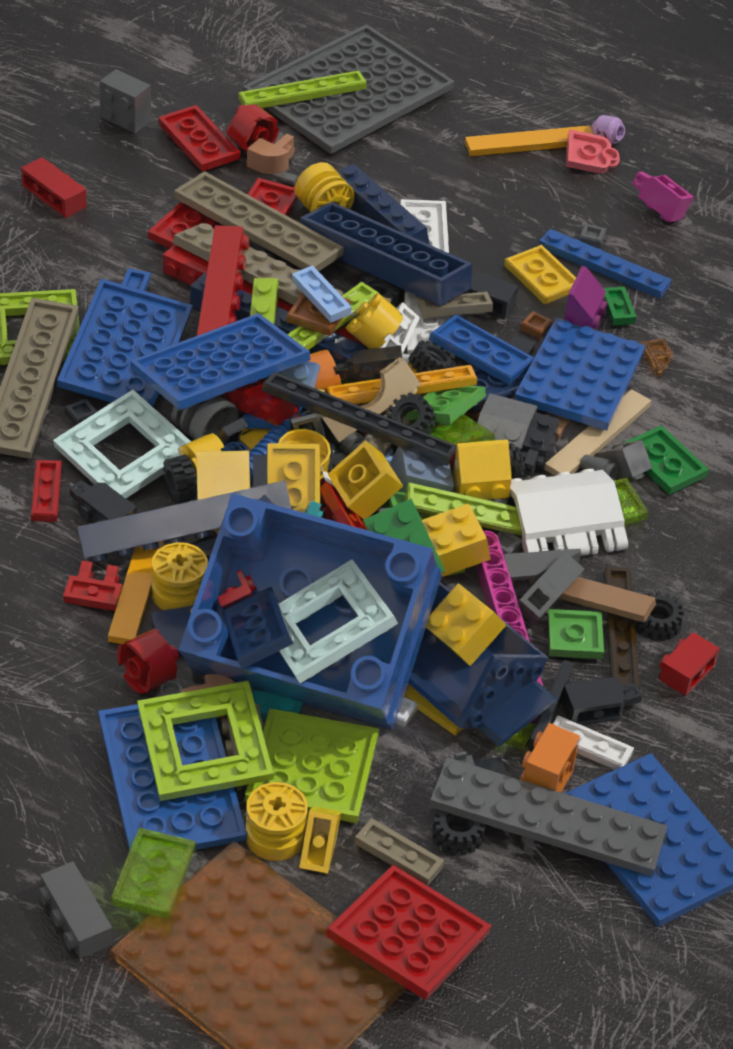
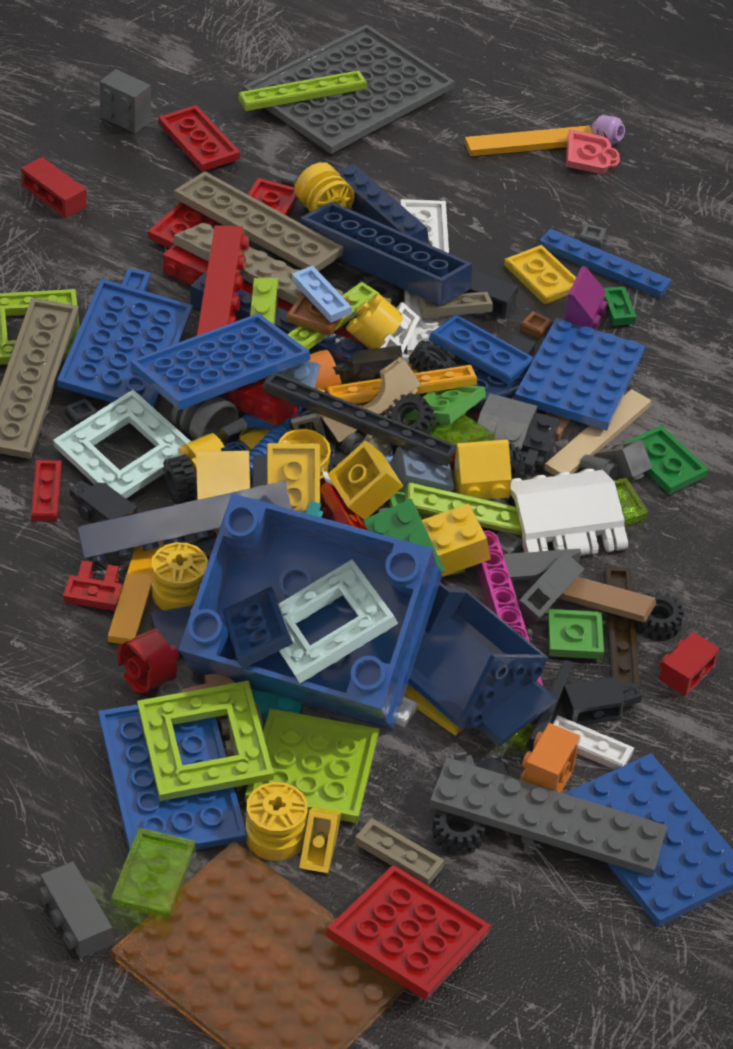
red bracket [217,570,257,610] -> none
red brick [226,104,279,153] -> none
nougat brick [247,134,295,174] -> none
yellow brick [426,583,506,666] -> none
dark pink hinge [632,171,694,222] -> none
clear orange tile [642,338,673,377] -> none

